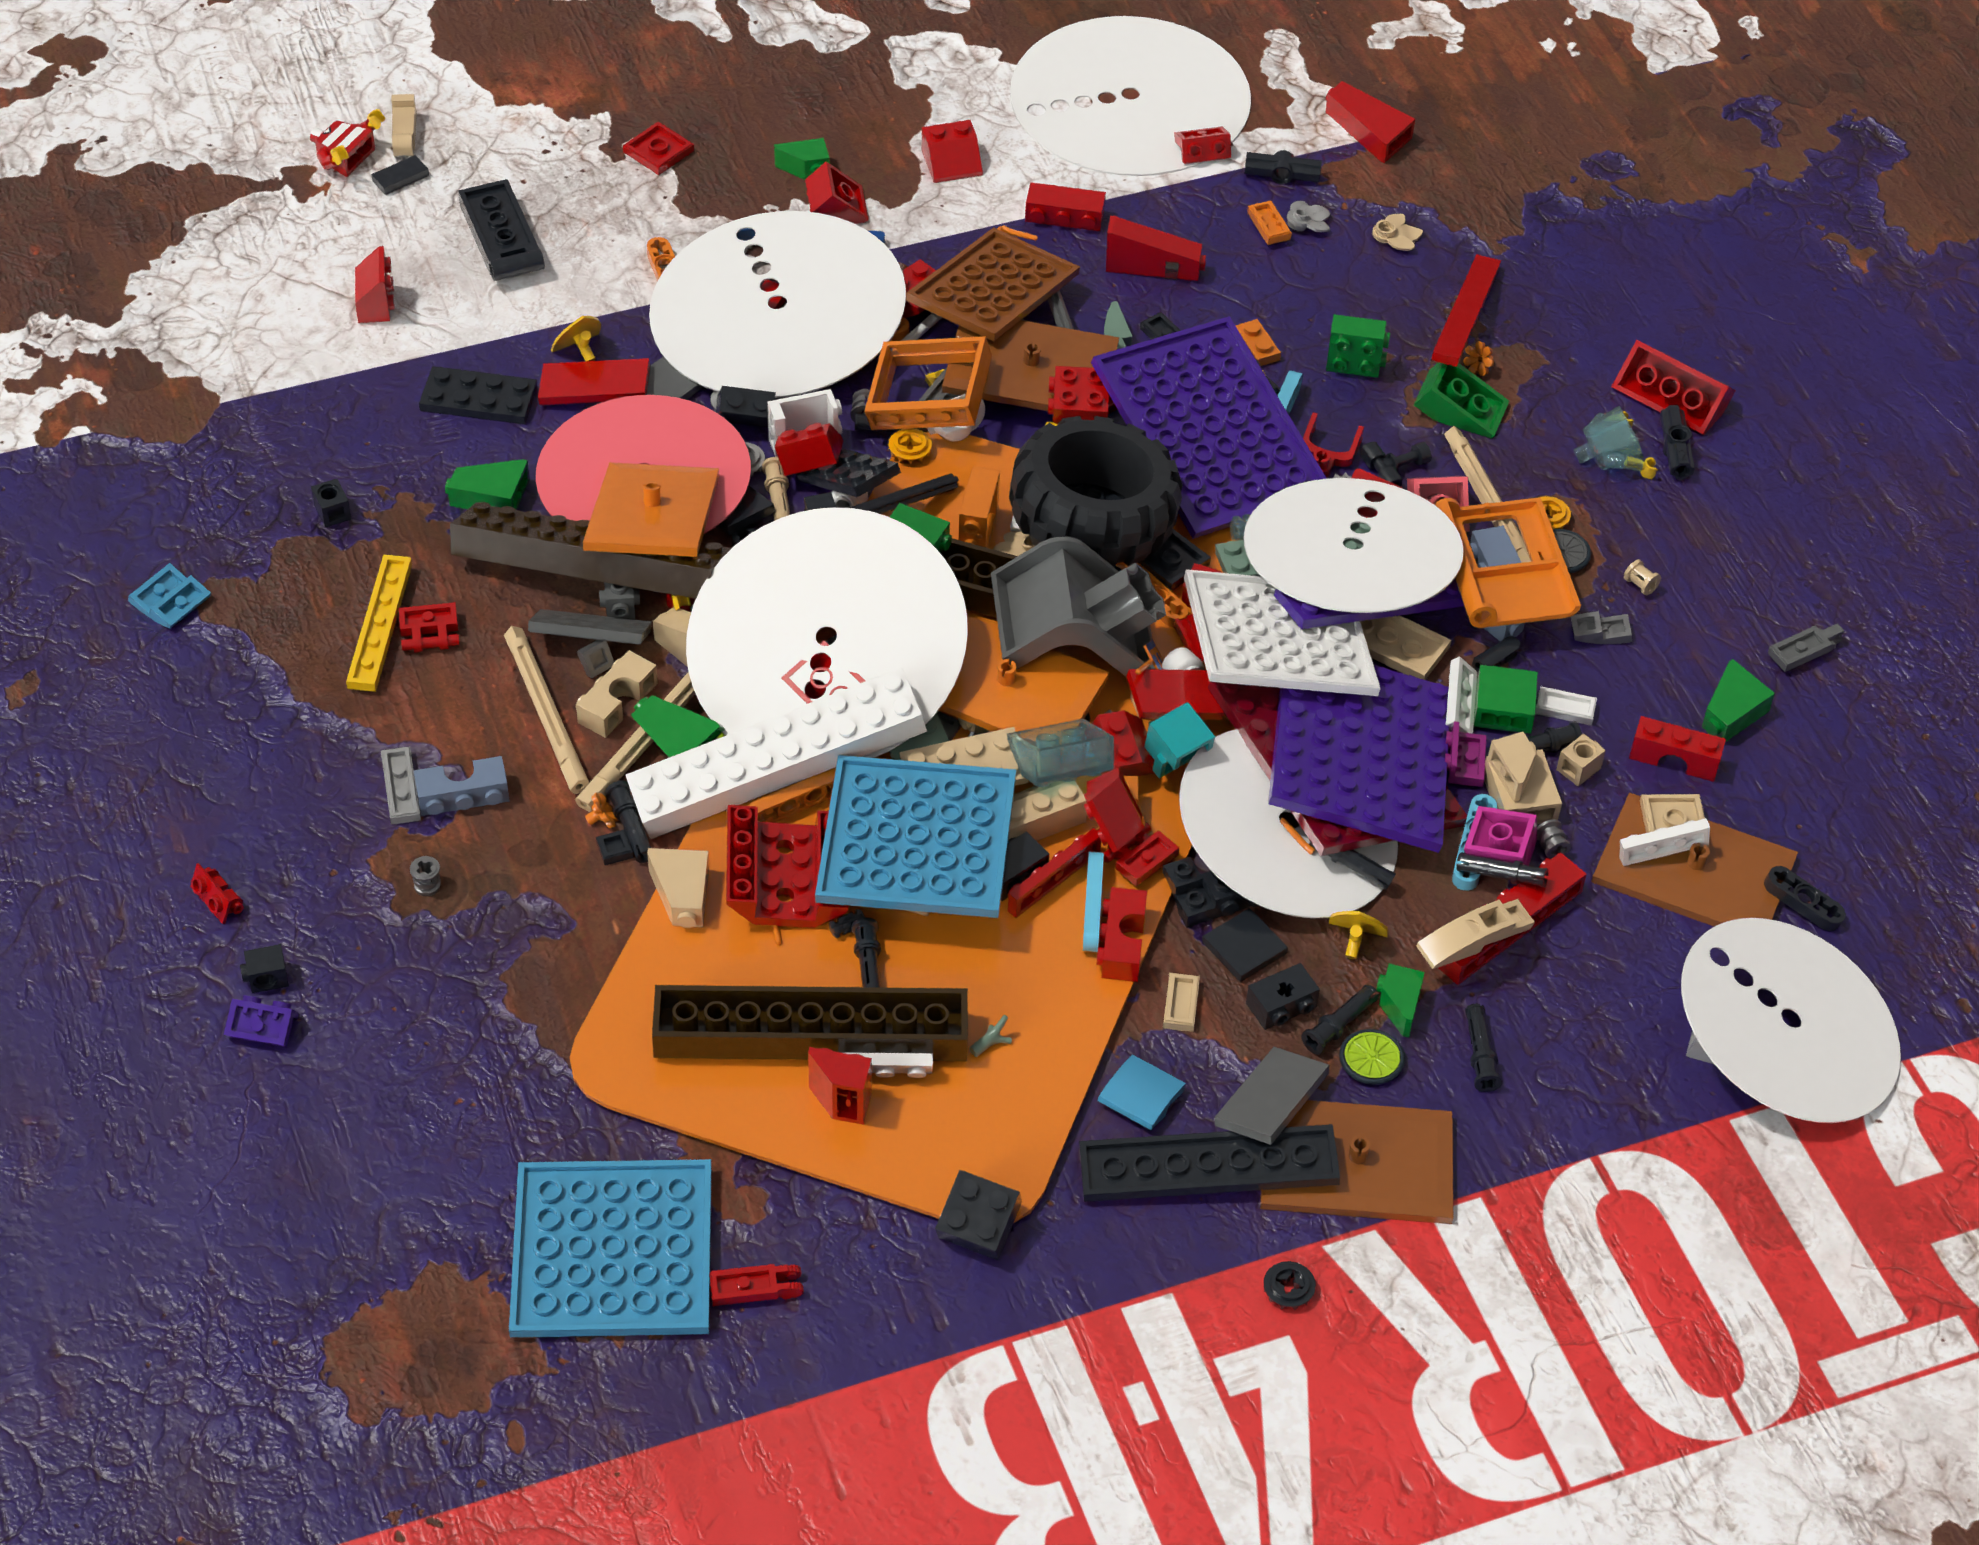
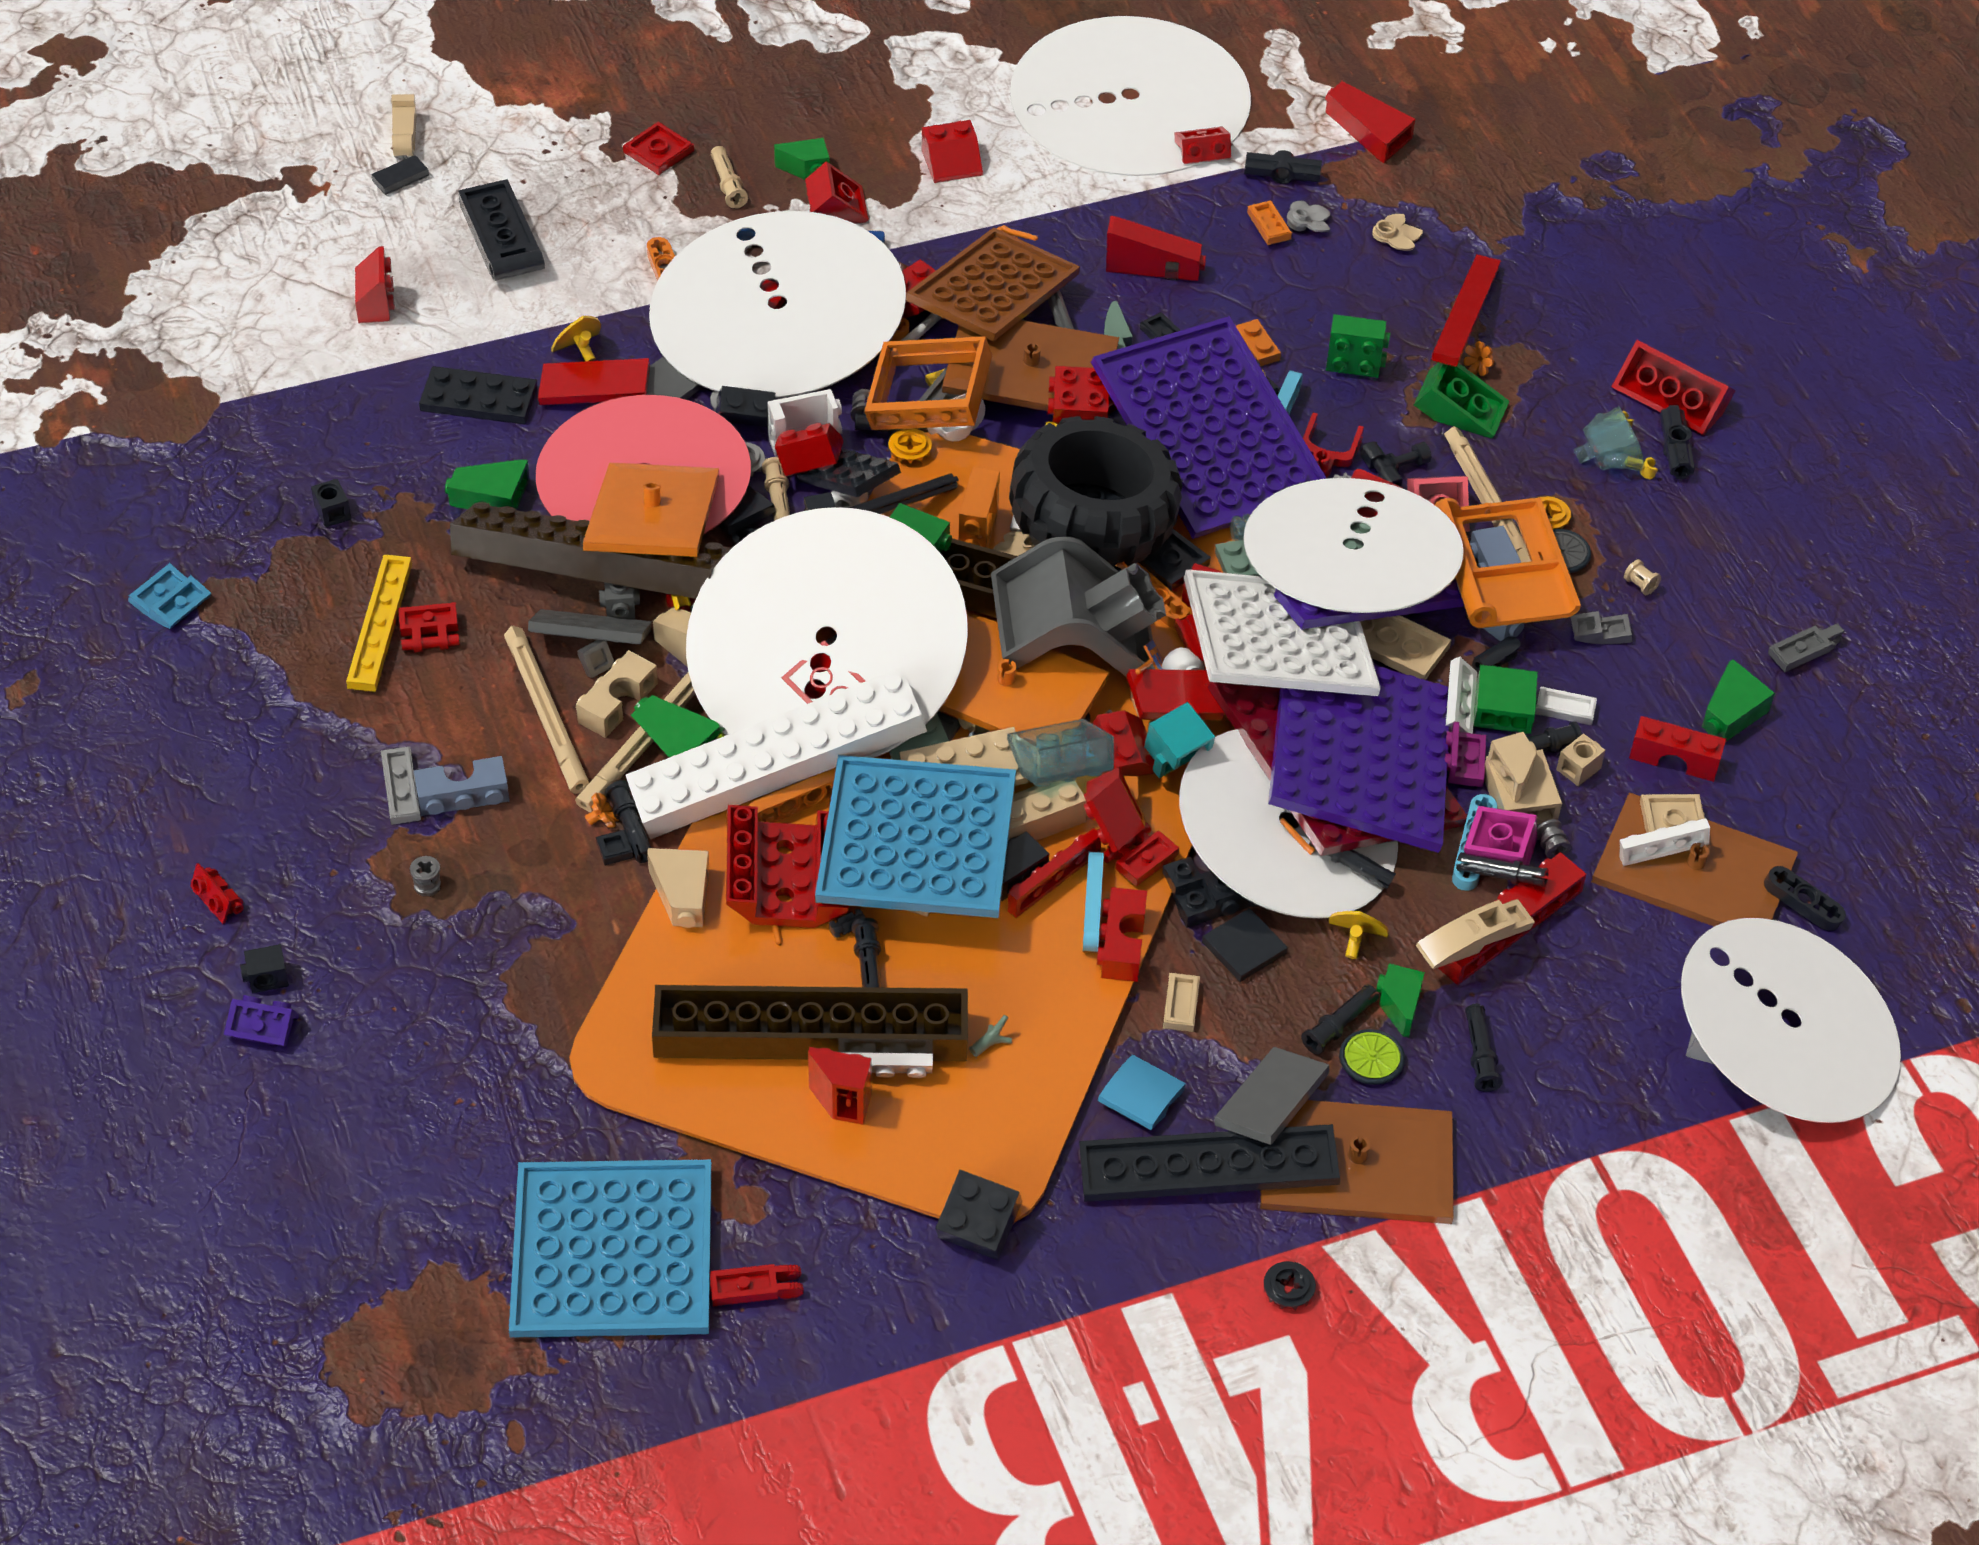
red torso [310,109,386,177] -> none
red brick [1025,182,1106,231] -> none
black brick [1246,963,1320,1030] -> none
none -> tan pin [710,146,748,208]

